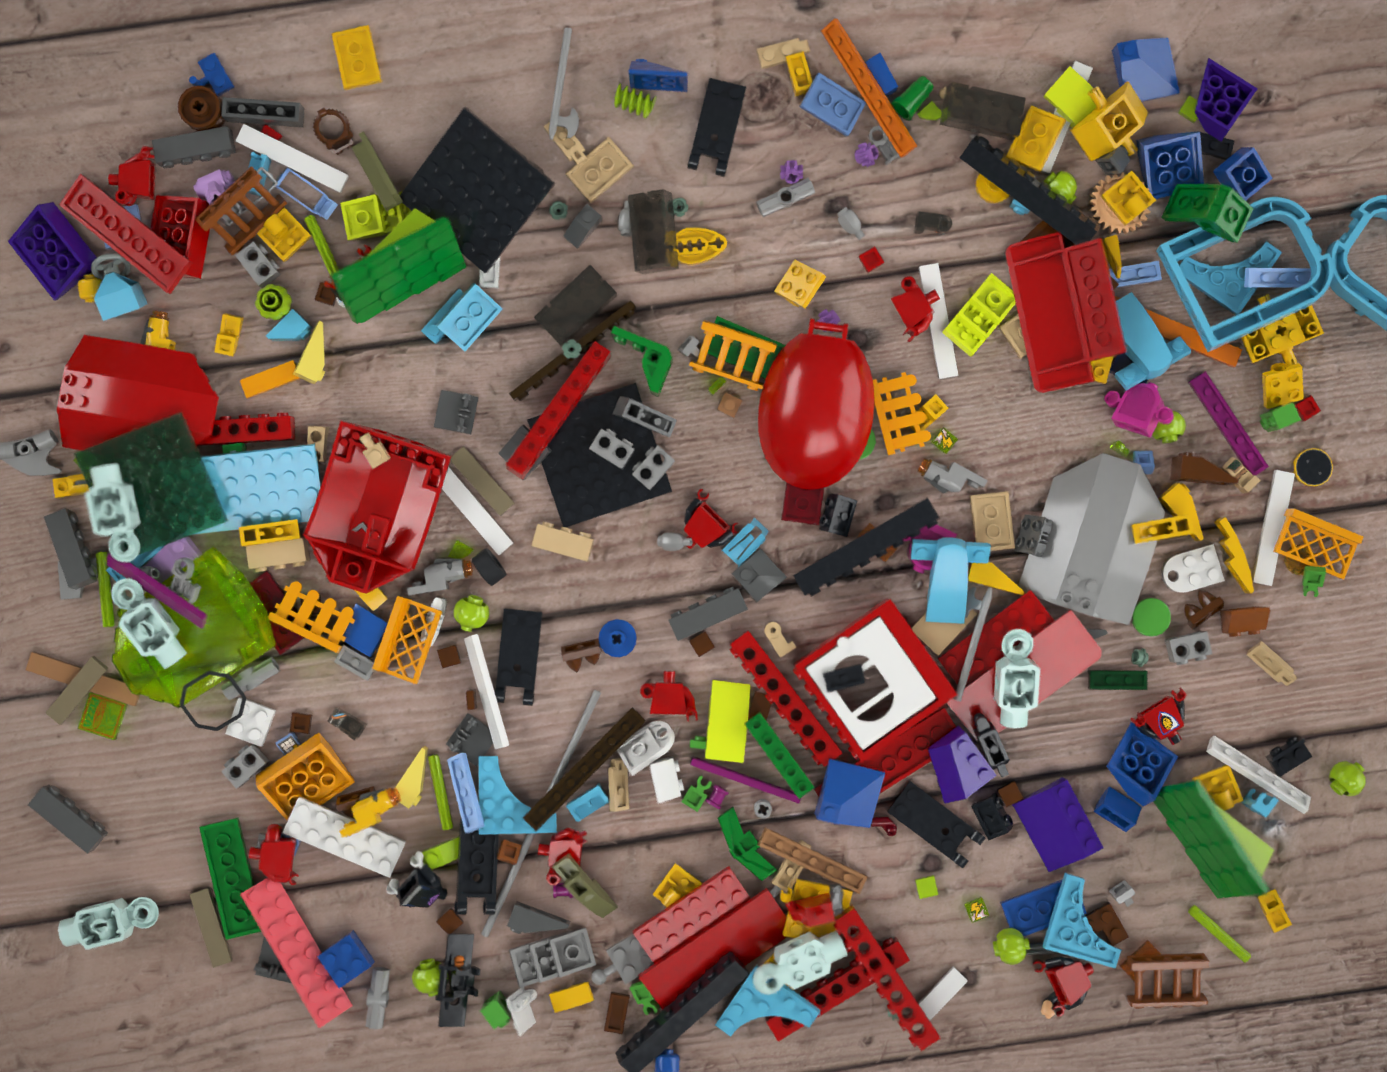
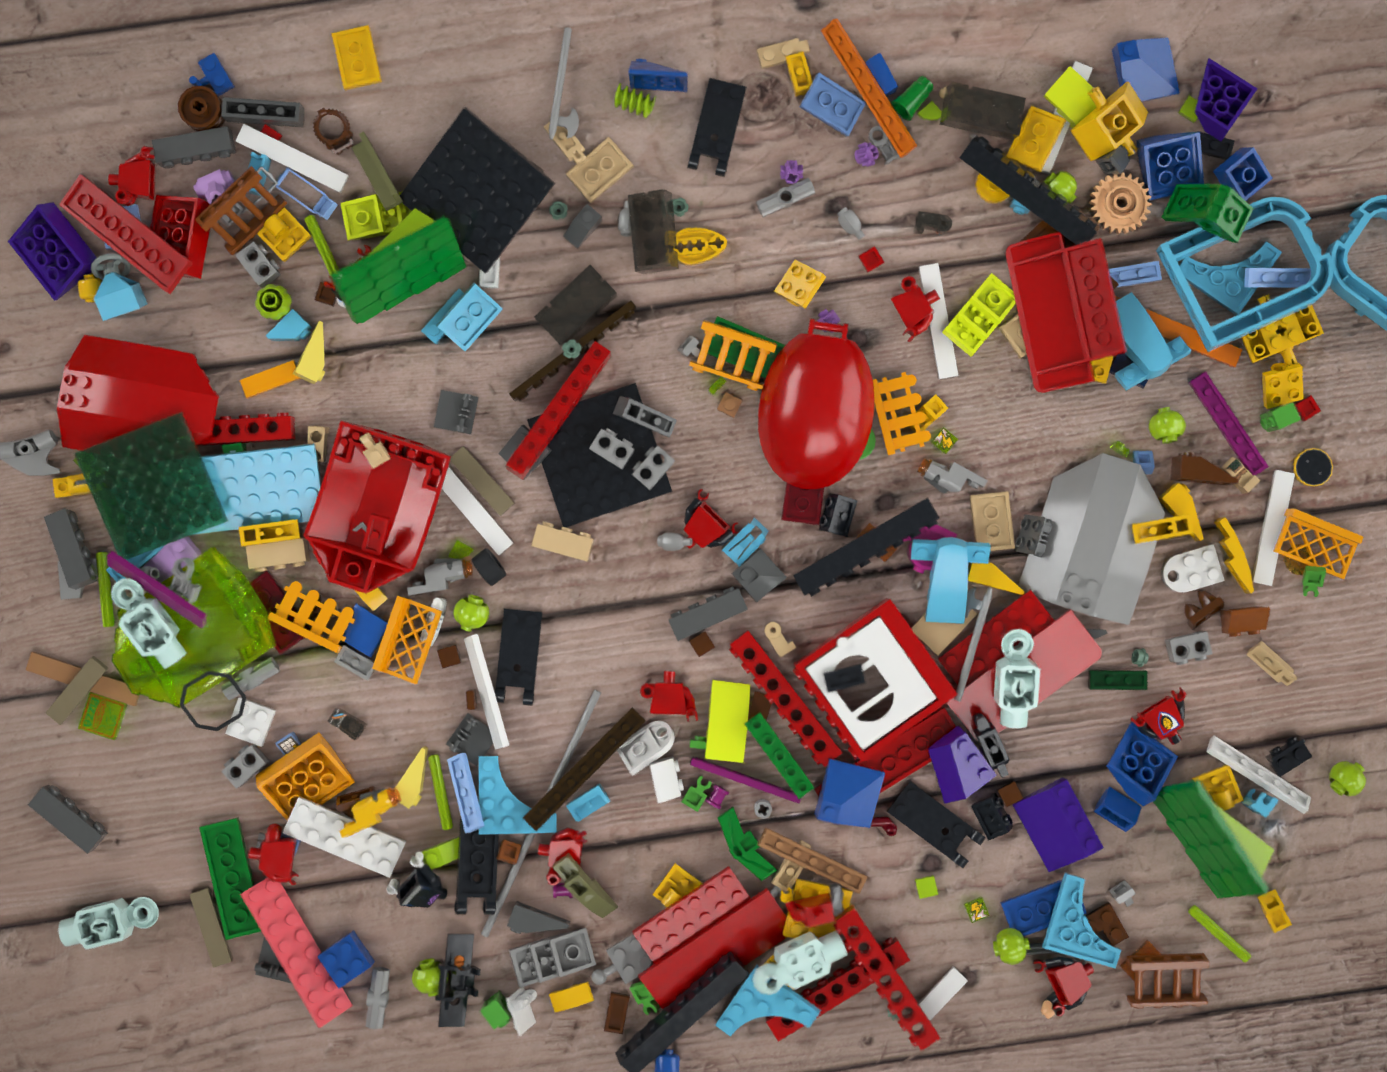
light aqua brick [85,463,140,562] -> none
yellow plate [140,310,176,350] -> none
yellow slope [214,313,243,357] -> none
reddish brown tile [289,712,312,734] -> none
reddish brown tile [436,908,464,934] -> none
reddish brown tile [561,638,601,673] -> none
blue piece [599,619,637,657] -> none
tan hinge [608,758,629,812] -> none
green bracket [611,326,673,397] -> none
yellow plate [1101,171,1156,226] -> none
yellow slope [1103,235,1122,279] -> none
dark pink piece [1104,382,1174,438] -> none
bright green tile [1131,598,1171,636] -> none

